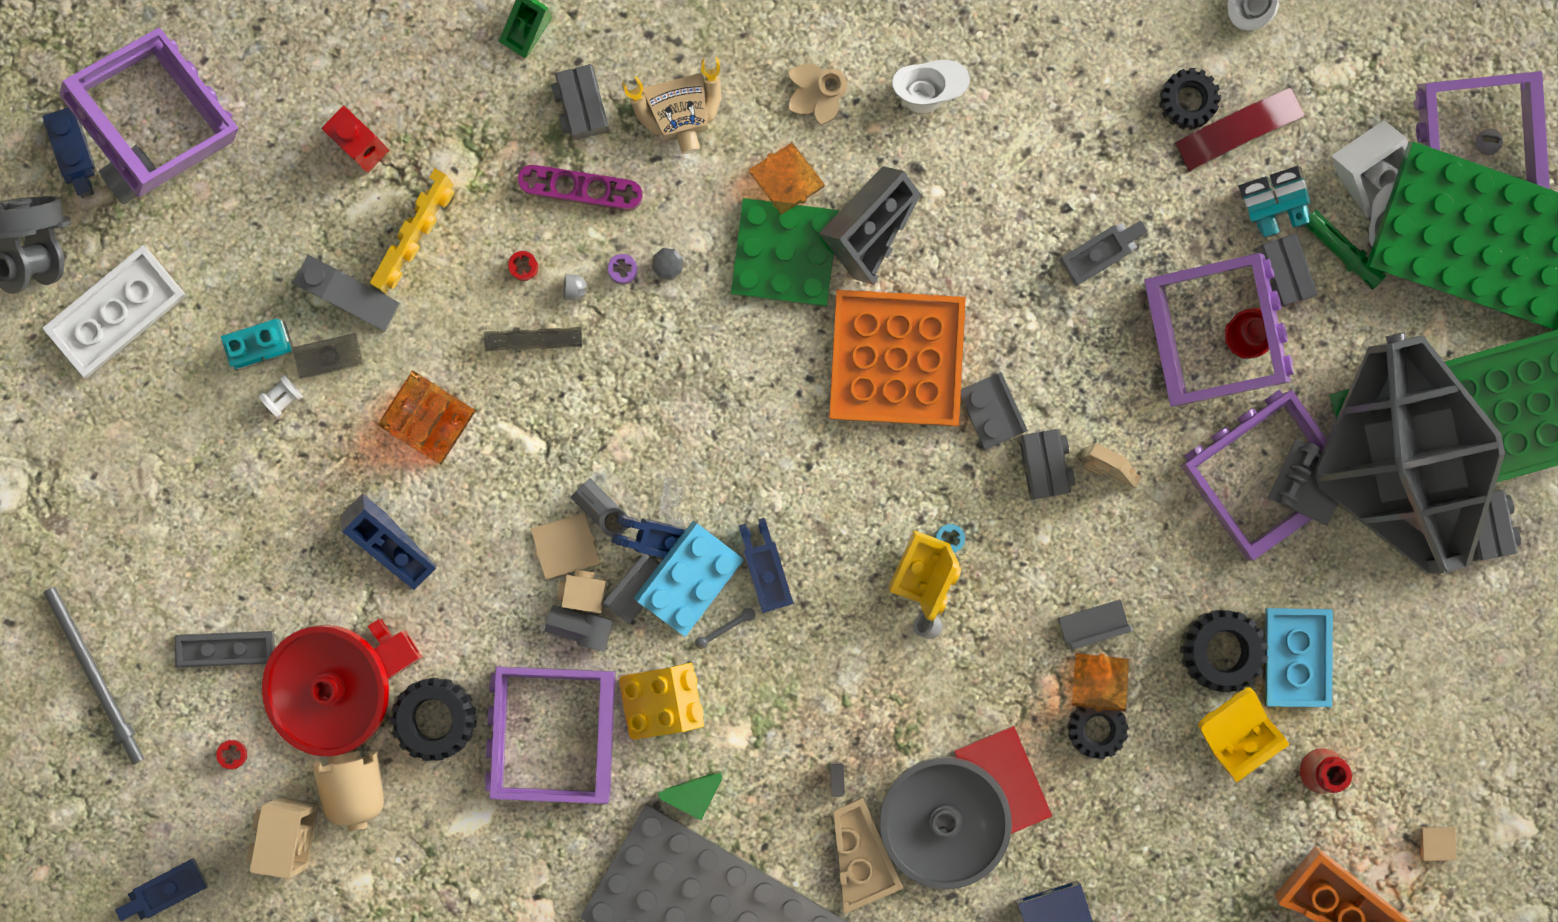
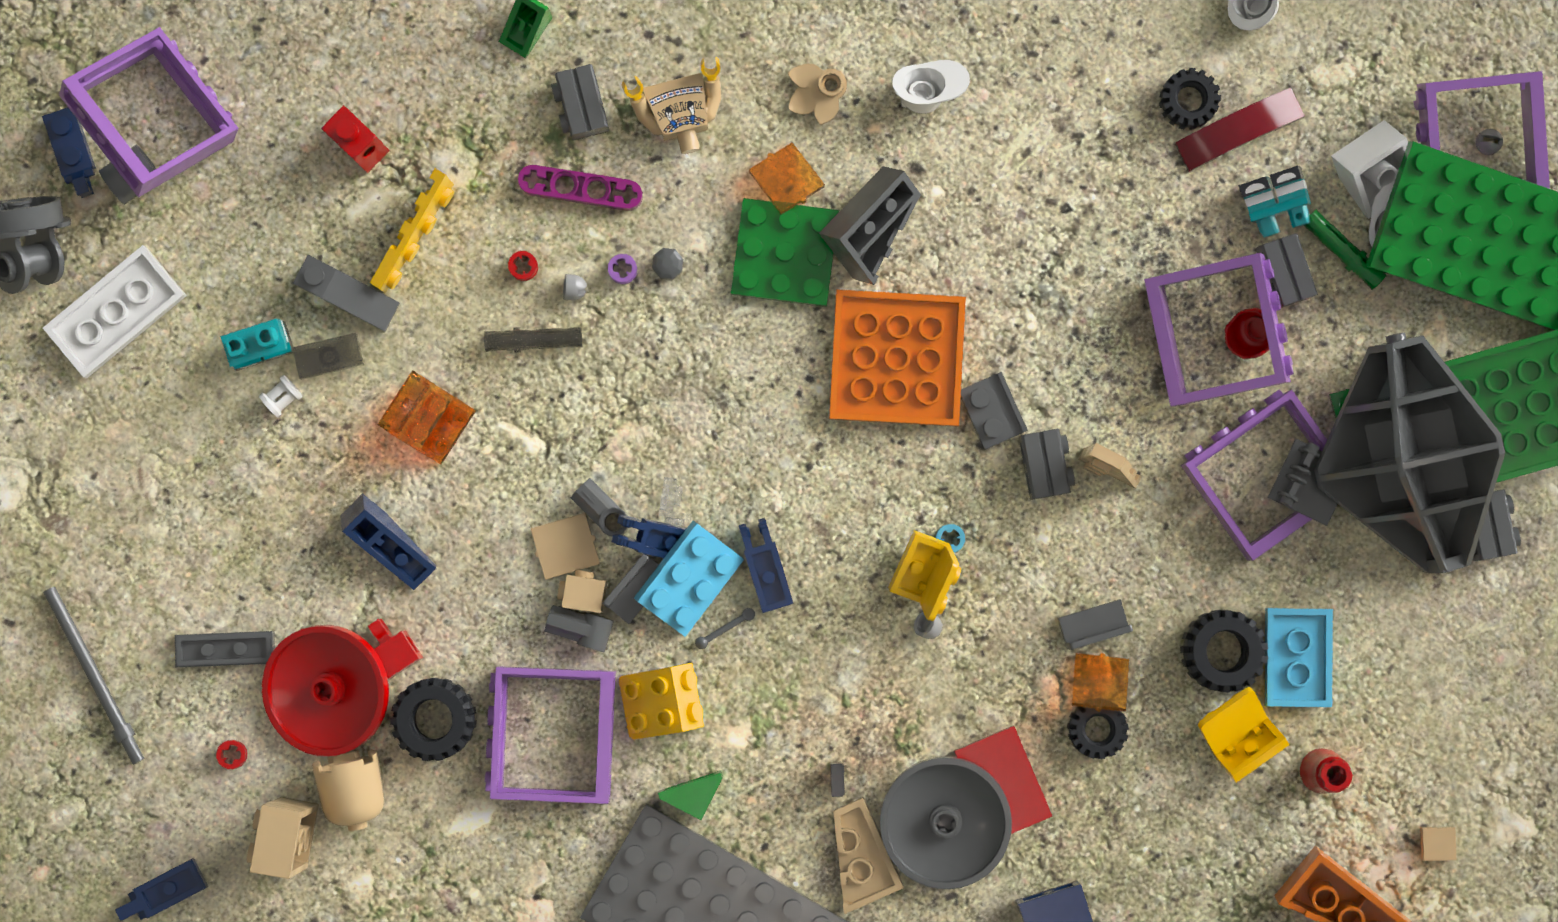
dark grey hinge [1059,220,1147,287] -> none

